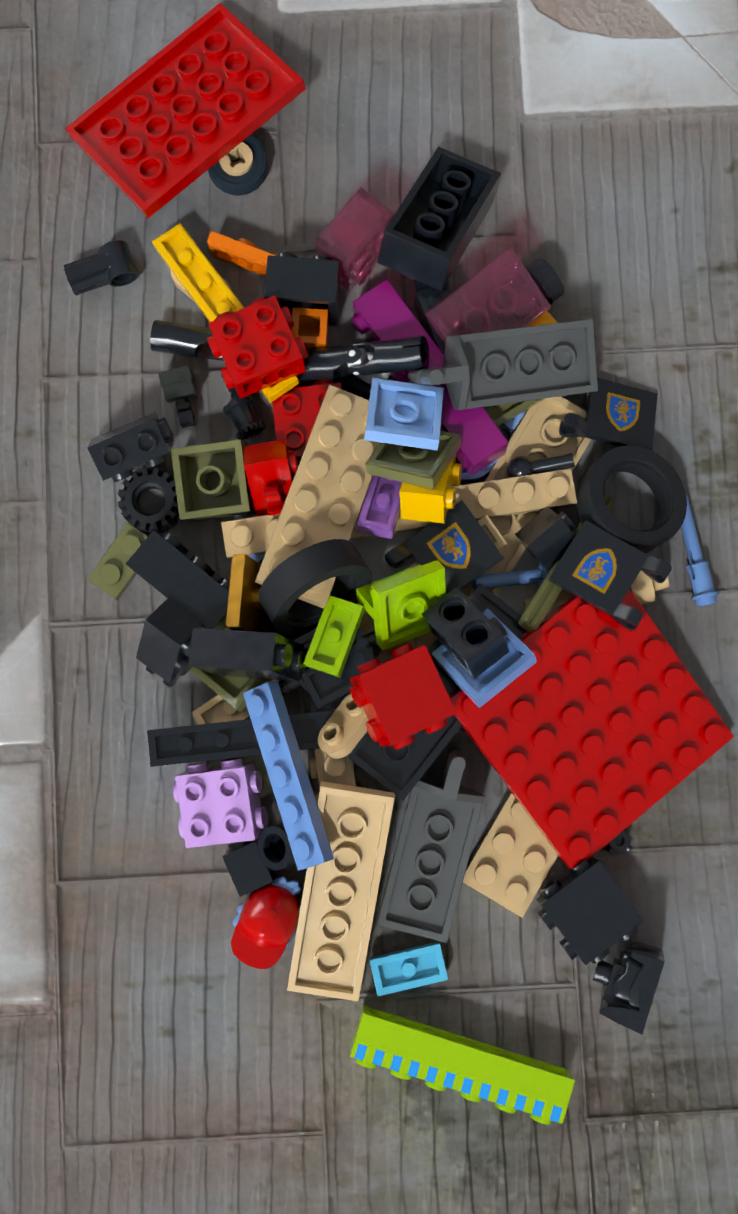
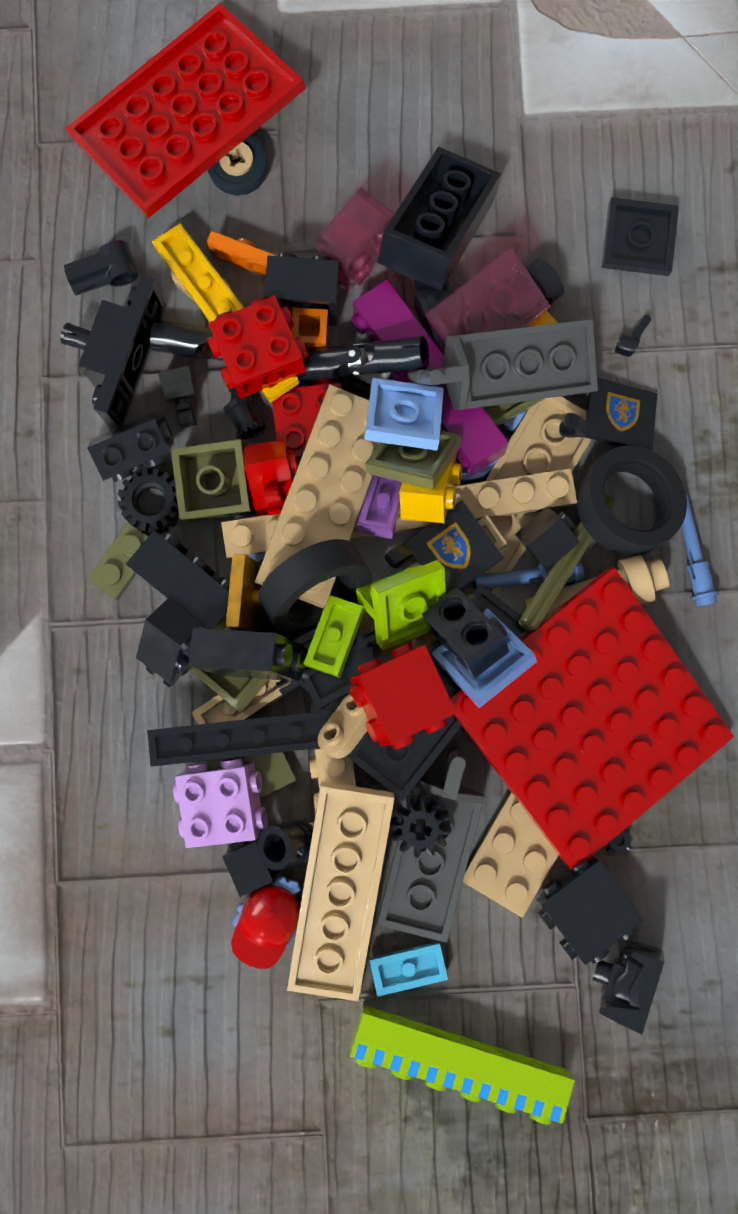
medium blue plate [243,680,334,871] -> none
black bar [507,453,575,478] -> none
black flag [548,520,672,631] -> none
none -> black brick [60,275,166,429]
none -> black gear [390,794,452,858]
none -> black plate [601,197,679,276]
none -> black hand [614,315,652,357]

